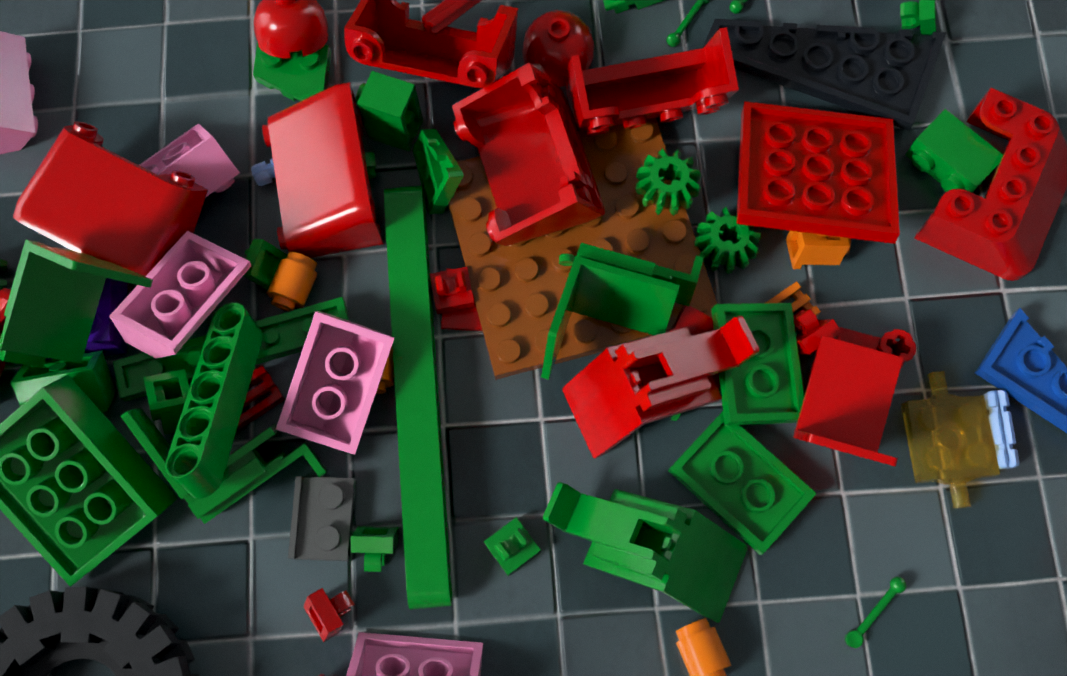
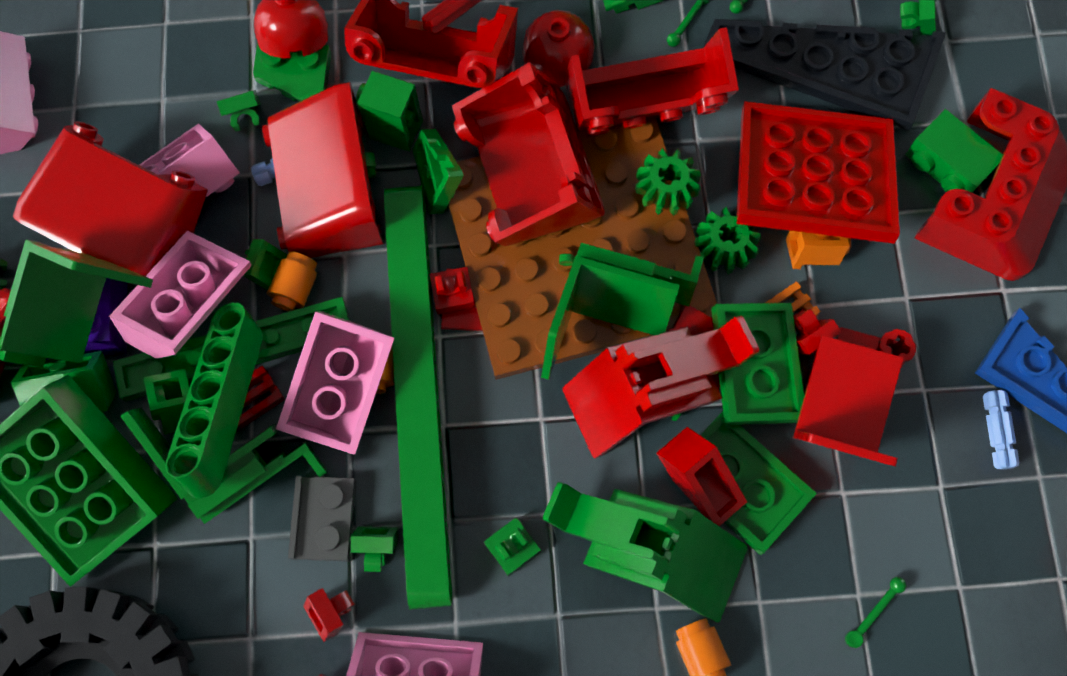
clear yellow plate [901,371,1000,509] -> none
none -> green tile [216,90,260,132]
none -> red slope [656,427,747,526]

